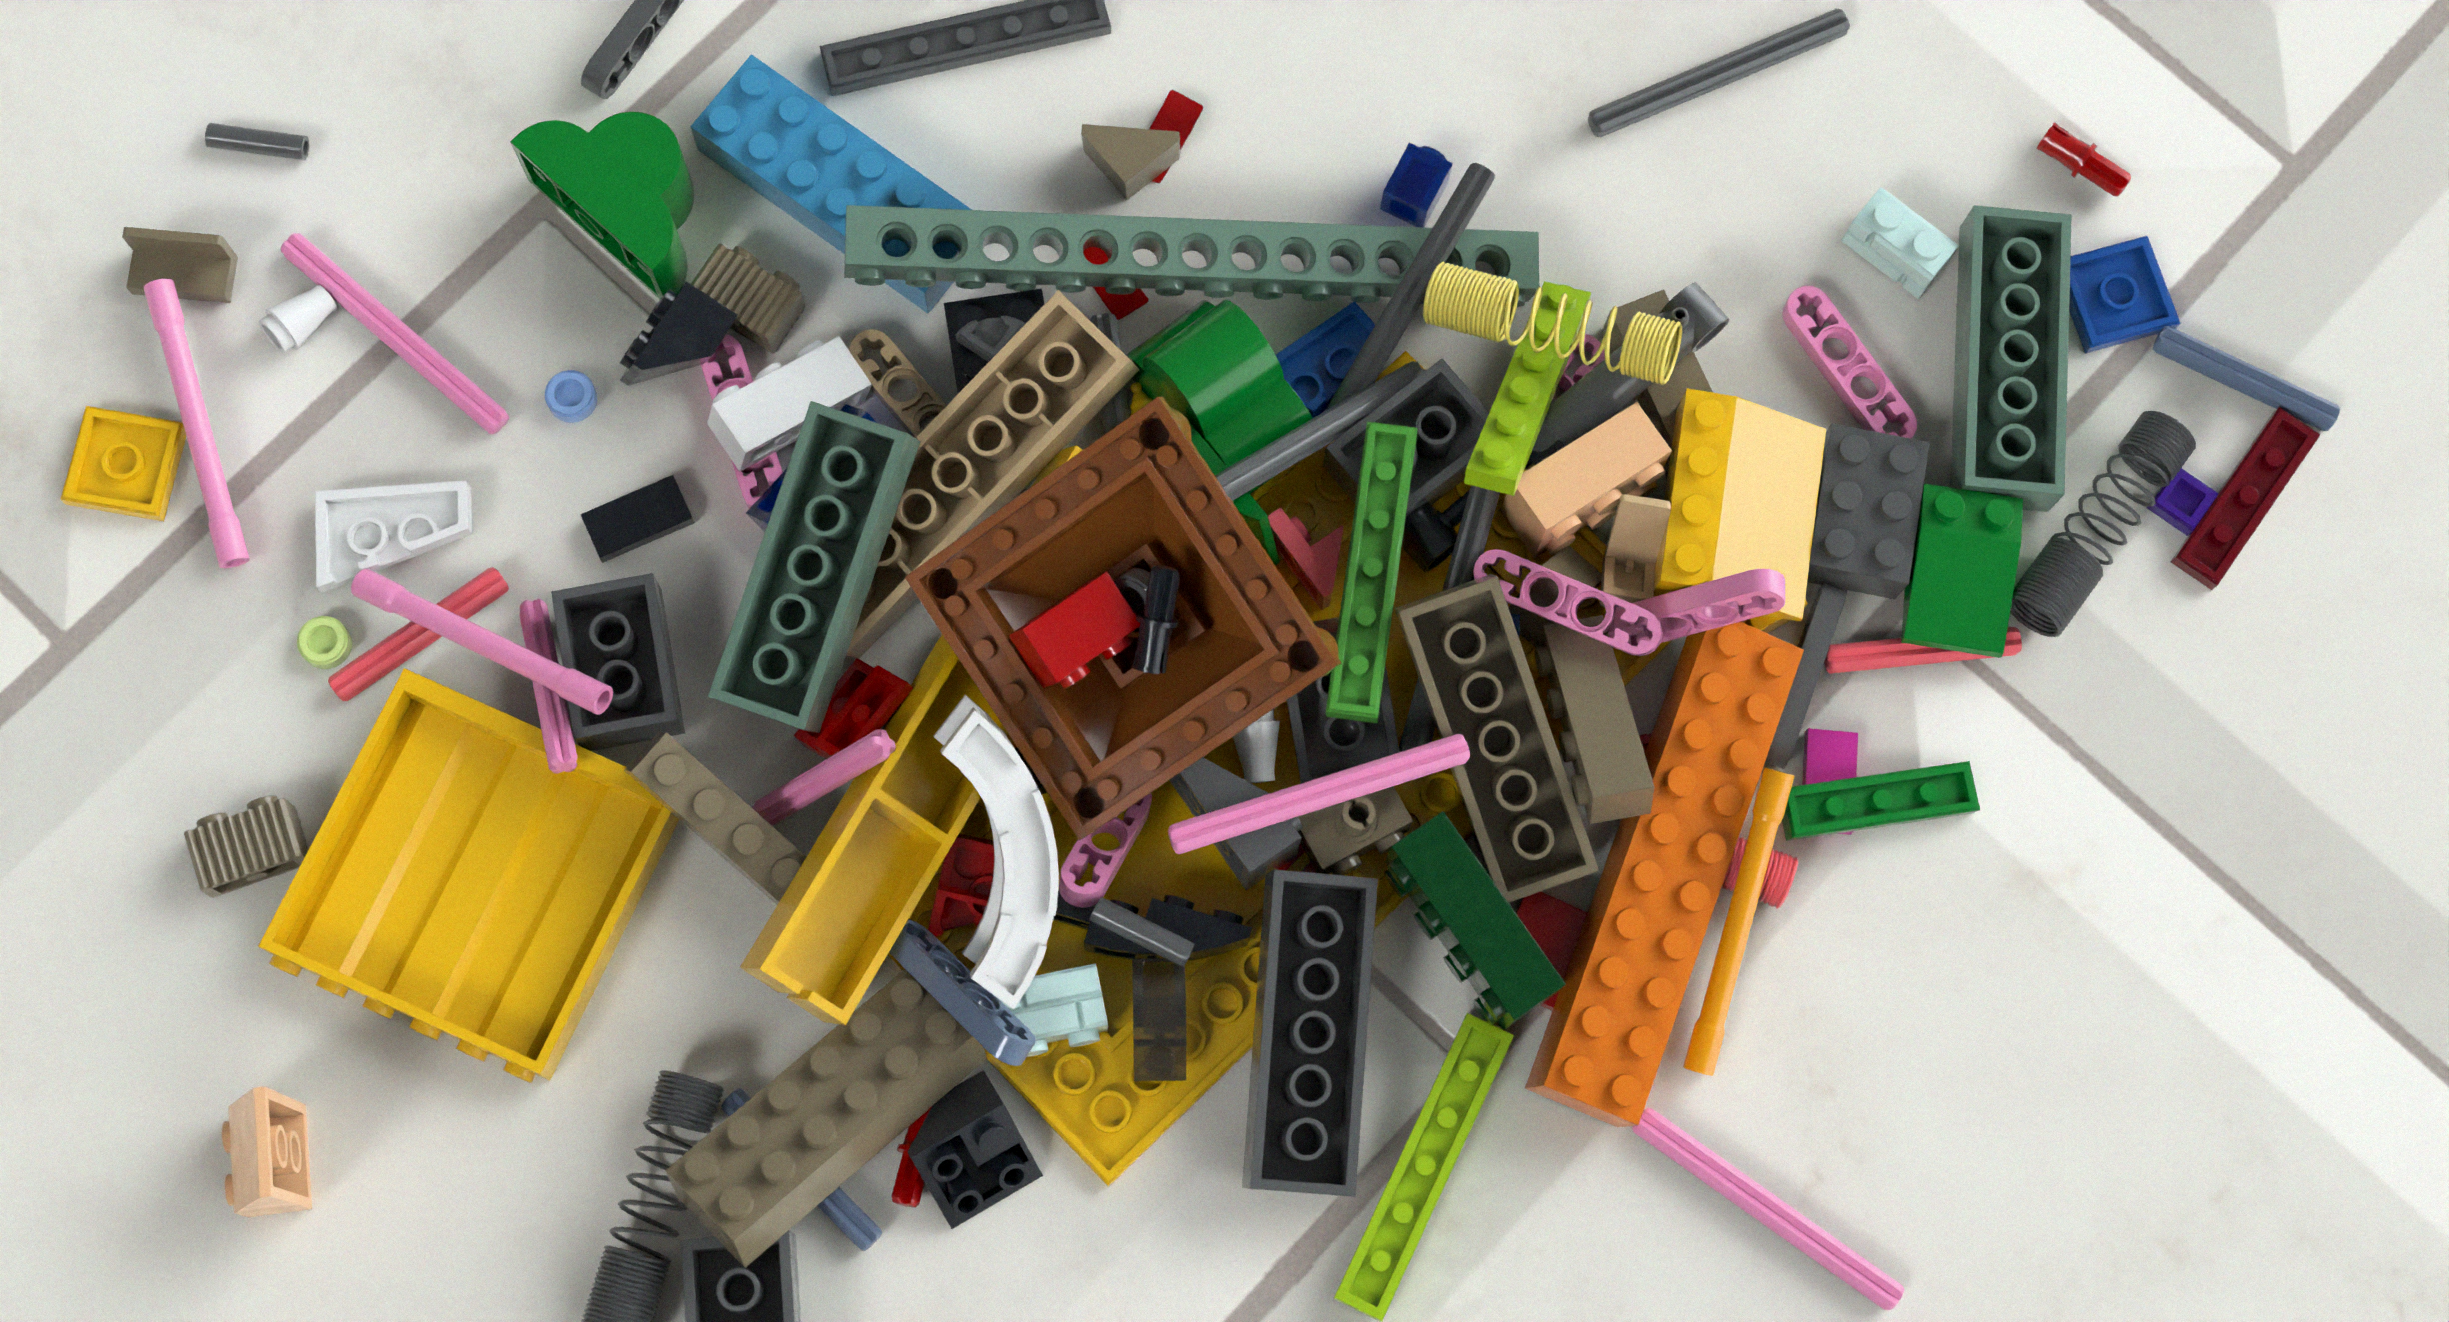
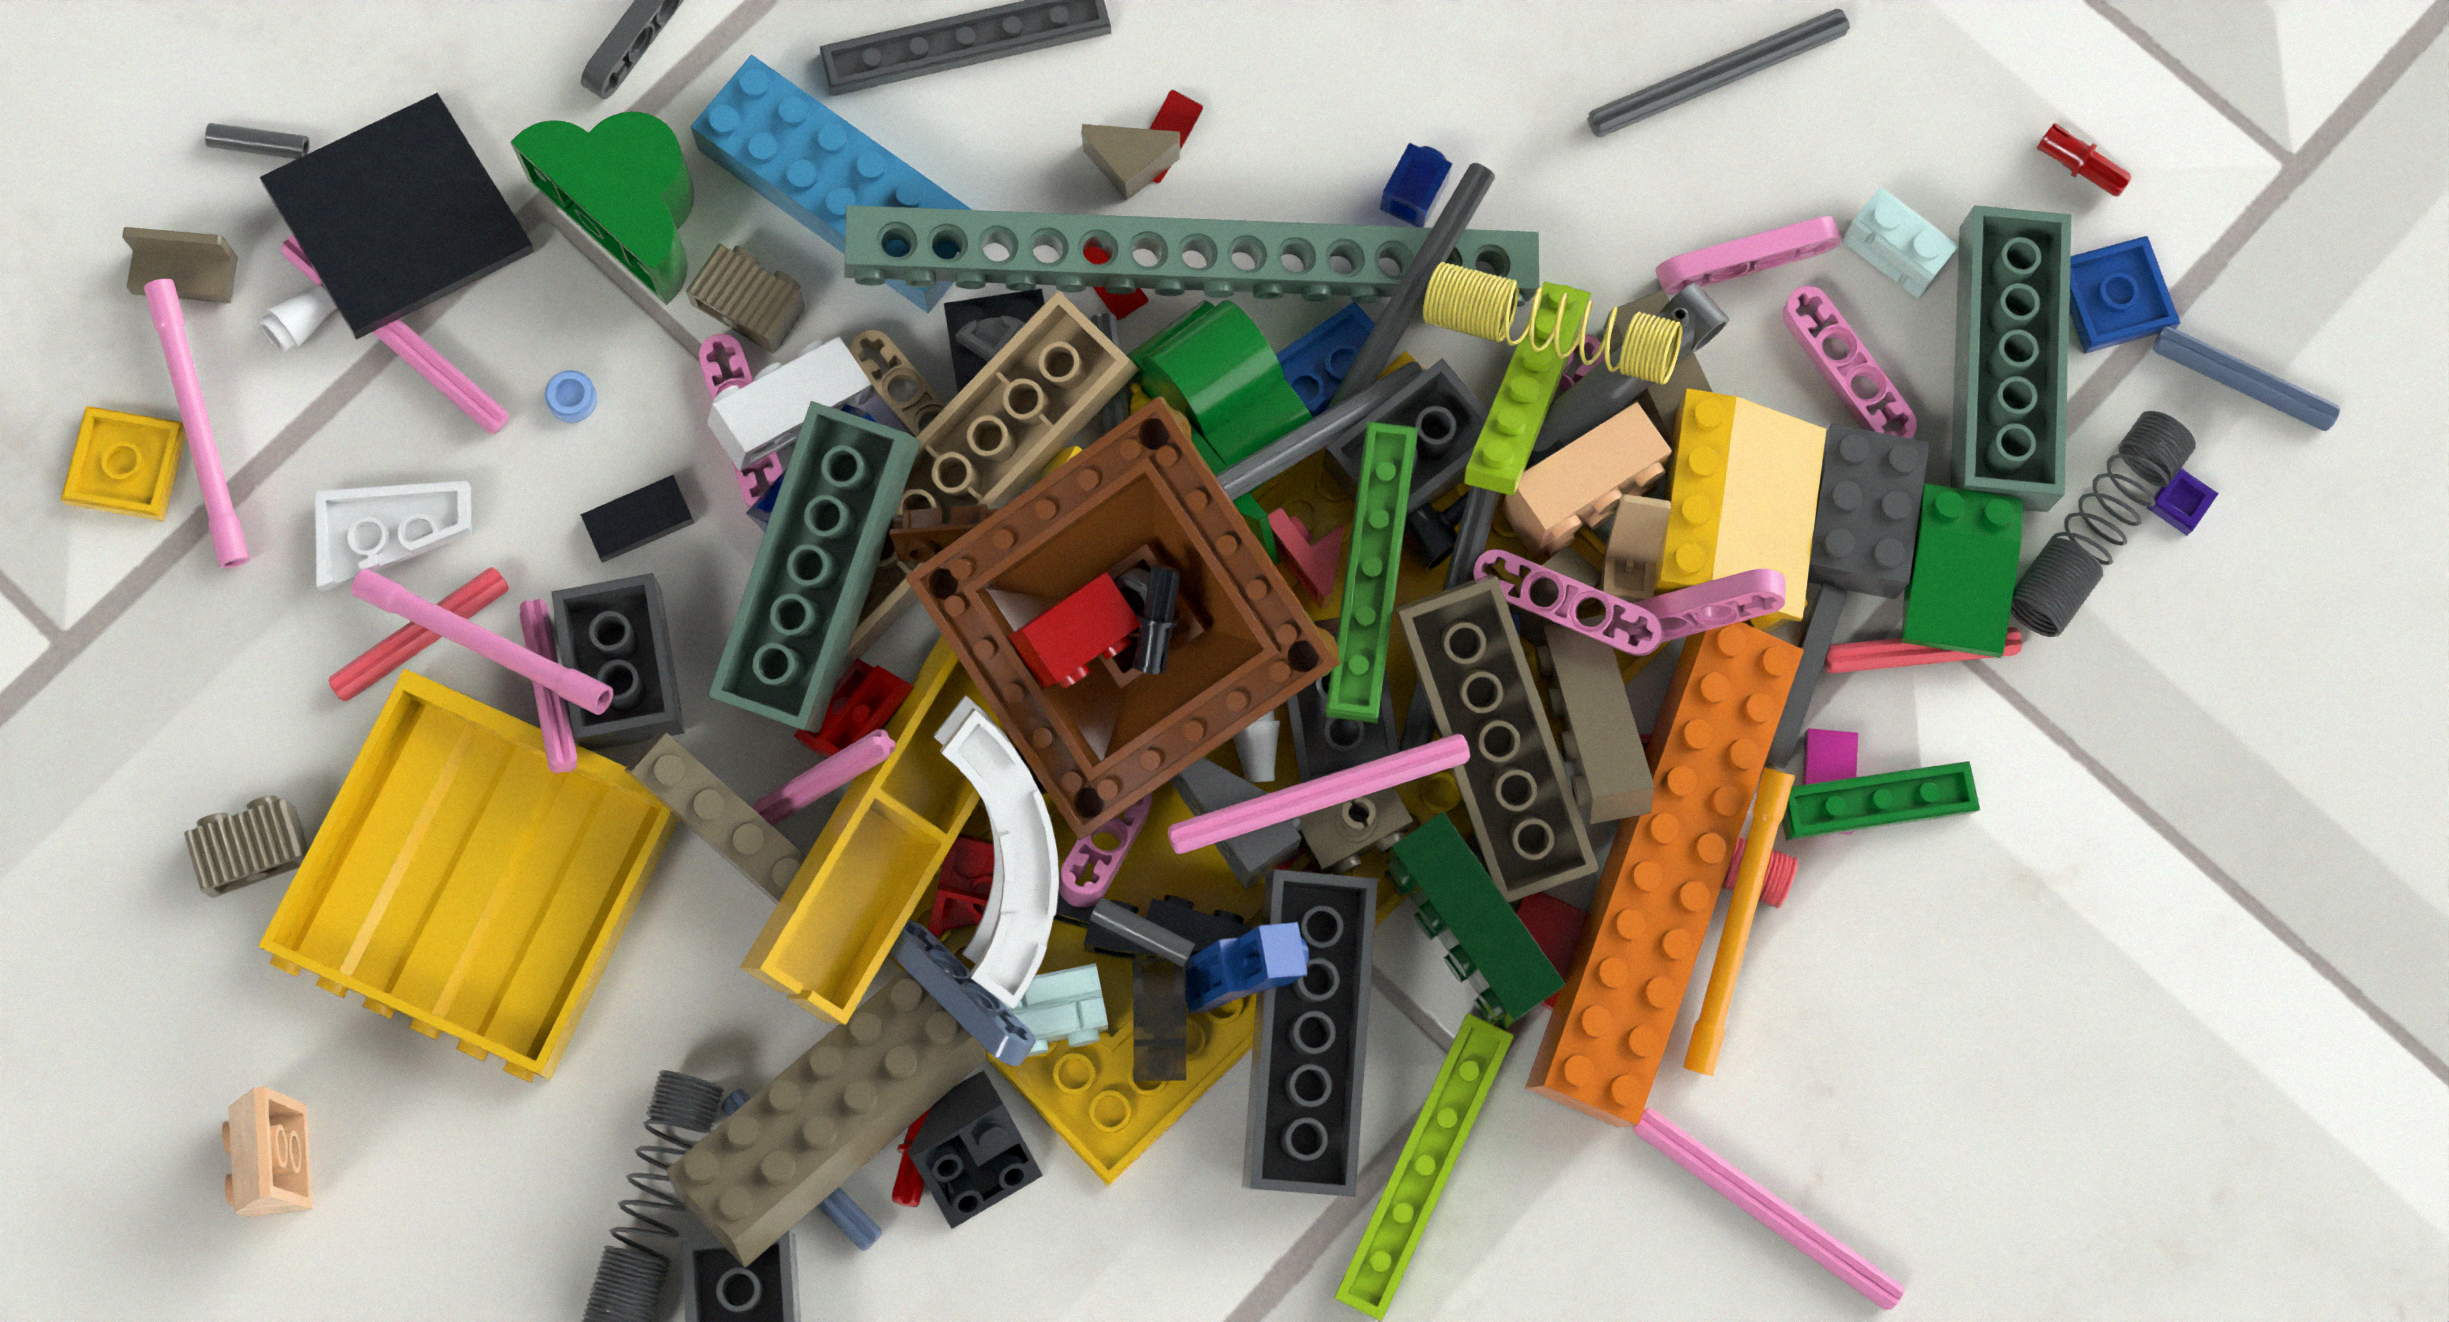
yellowish green tile [297,616,352,669] -> none
black slope [620,281,738,386] -> none
dark red tile [2171,407,2321,590] -> none
none -> black tile [260,93,534,340]
none -> reddish brown hinge [890,504,998,563]
none -> blue slope [1180,922,1308,1014]
none -> bright pink beam [1655,216,1842,295]

